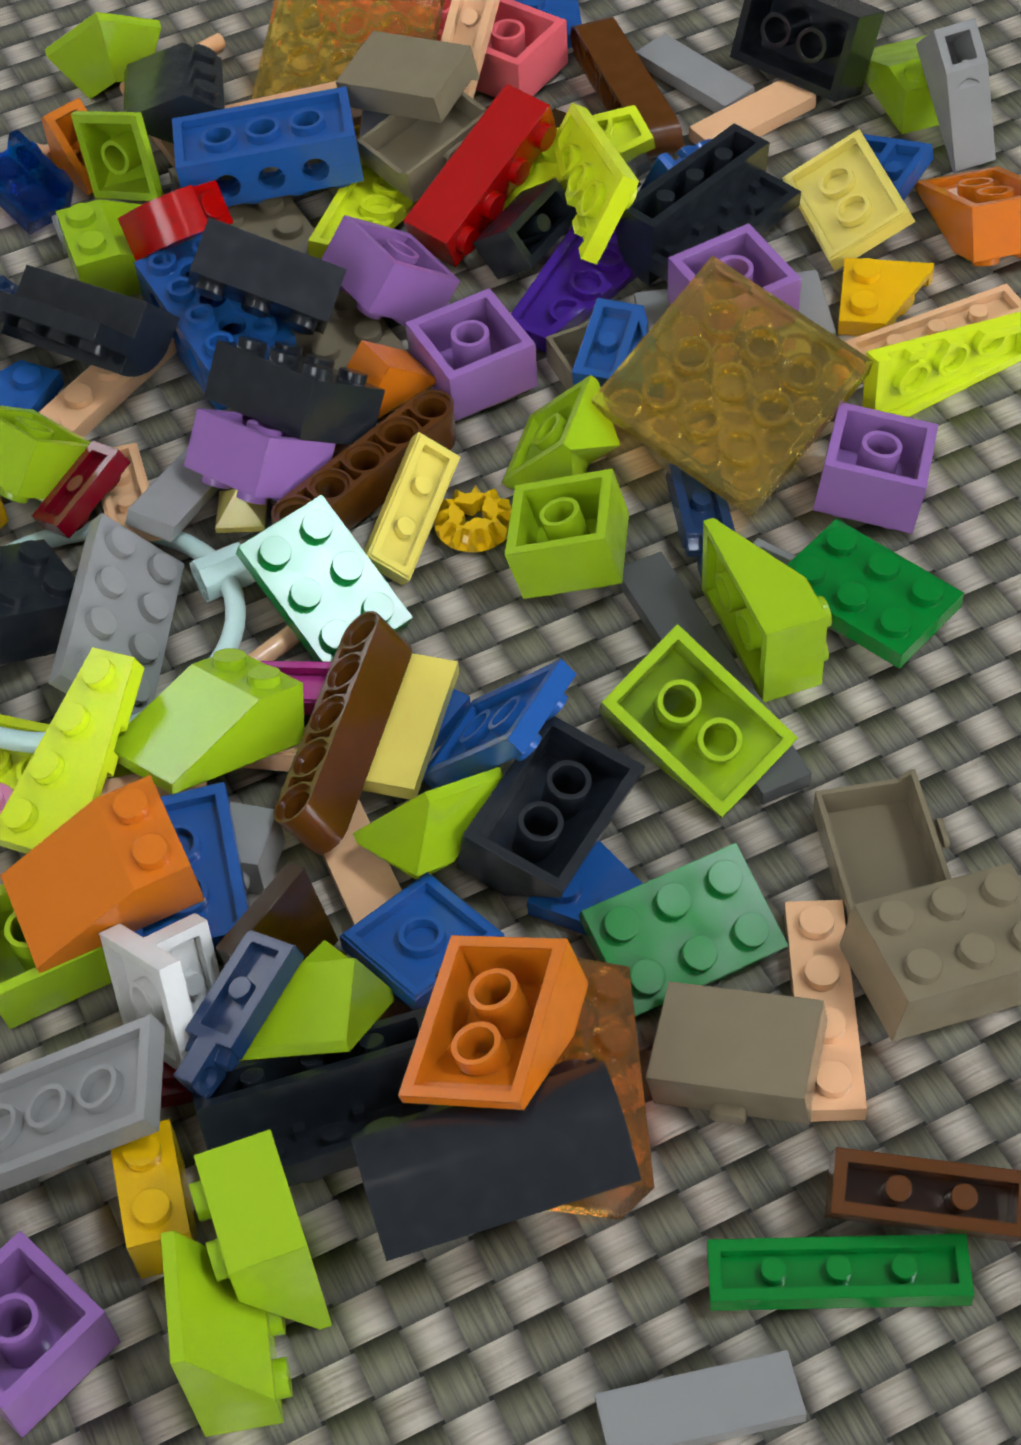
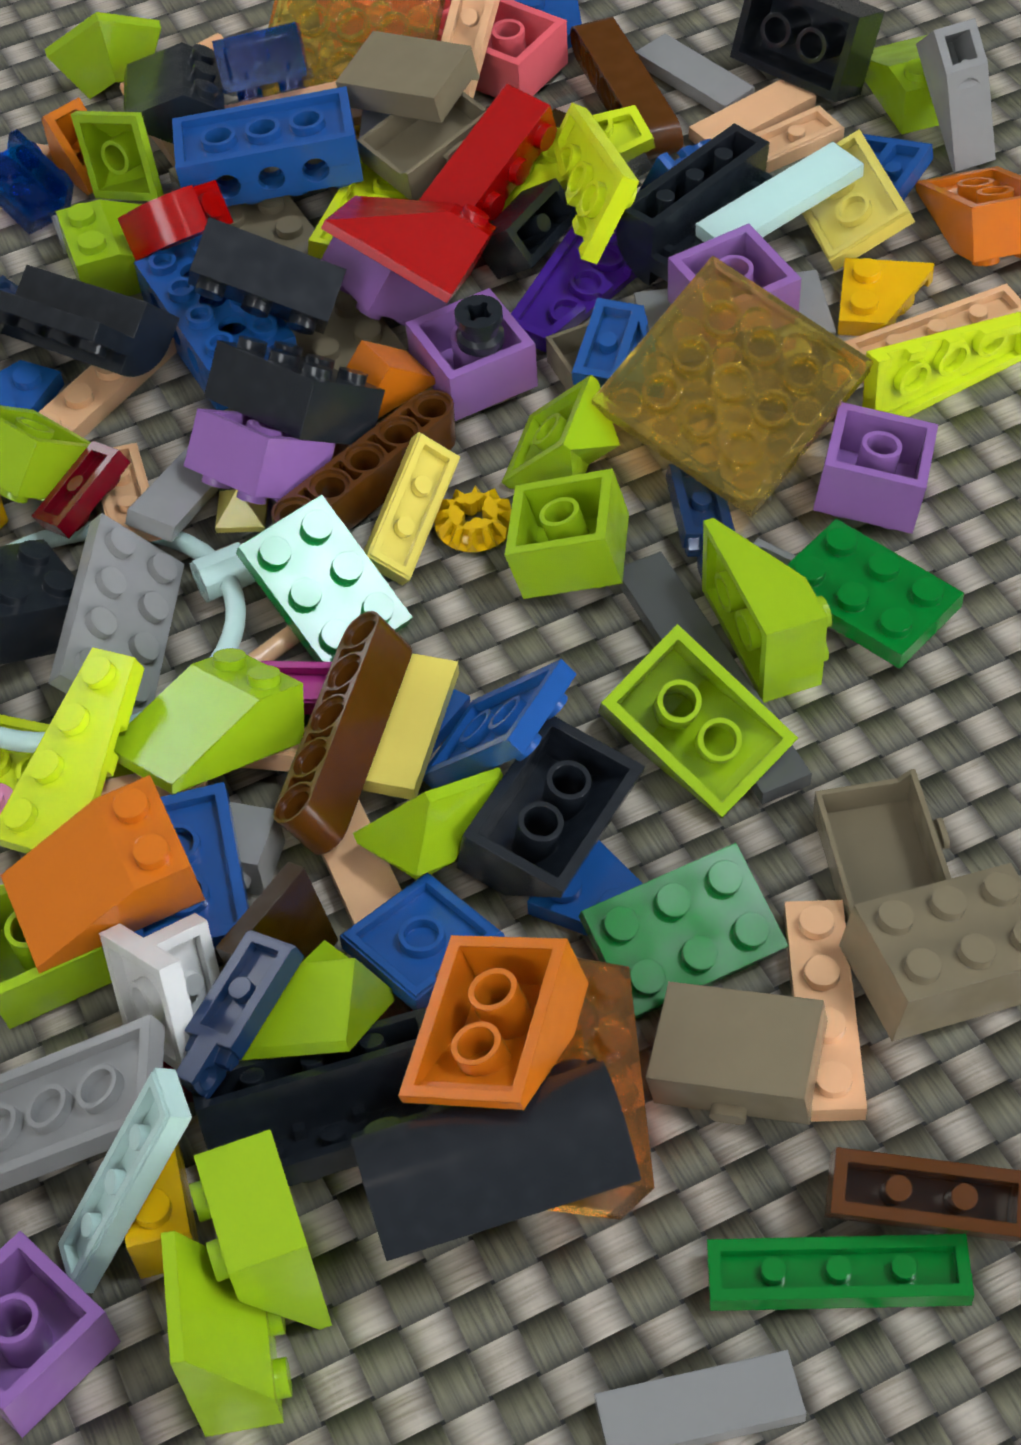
none -> light aqua tile [58,1068,192,1293]
none -> clear blue bracket [212,22,314,102]
none -> red slope [321,196,496,303]
none -> black wheel [454,295,505,357]
none -> light aqua tile [696,141,864,242]
none -> light nougat tile [754,105,845,173]

